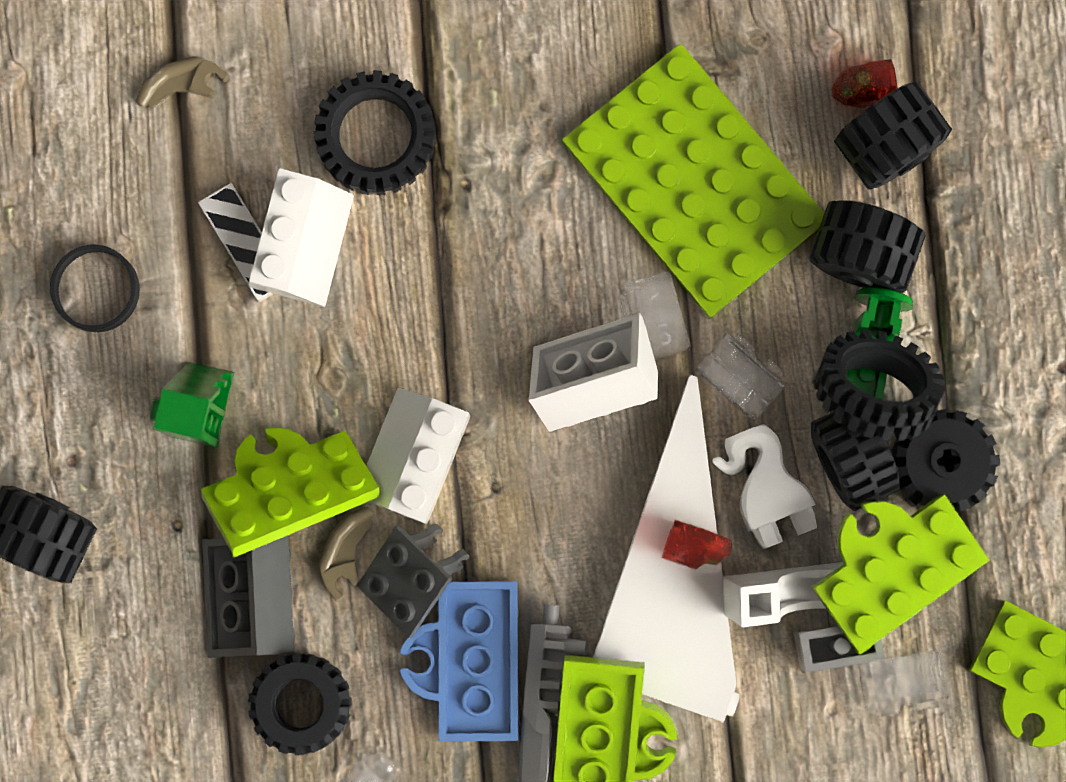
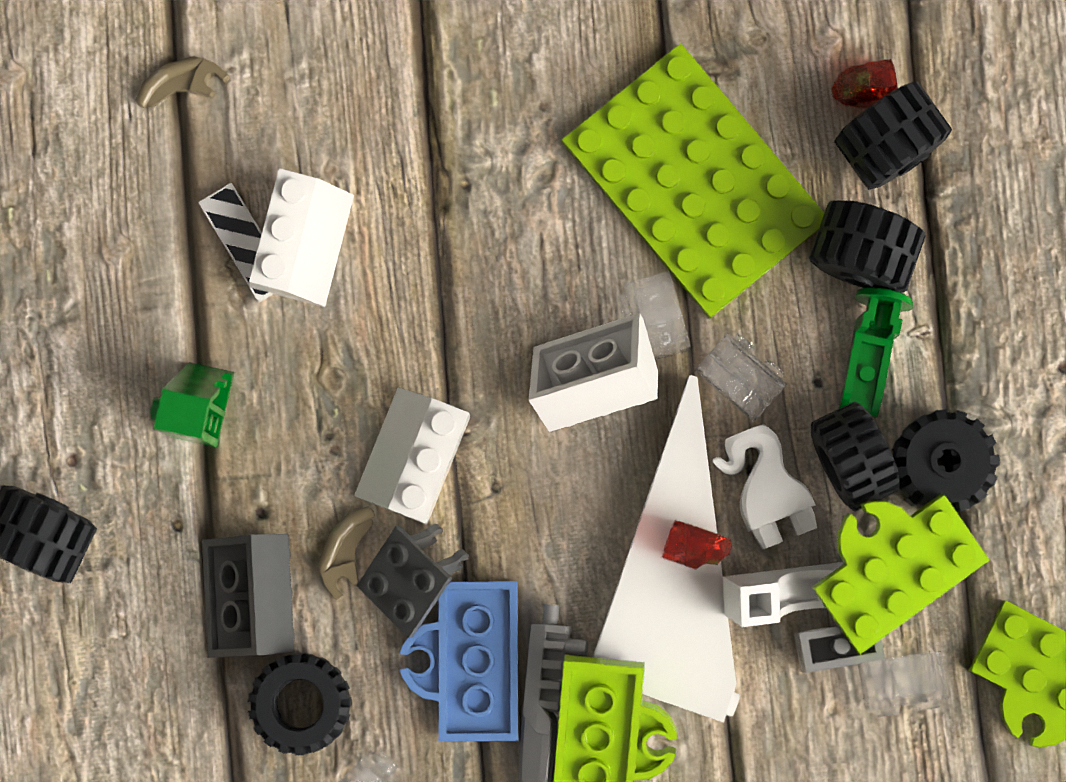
black tyre [50,244,140,332] -> none
lime plate [201,427,380,557] -> none
black tyre [314,70,436,196] -> none
black tyre [814,330,945,441] -> none

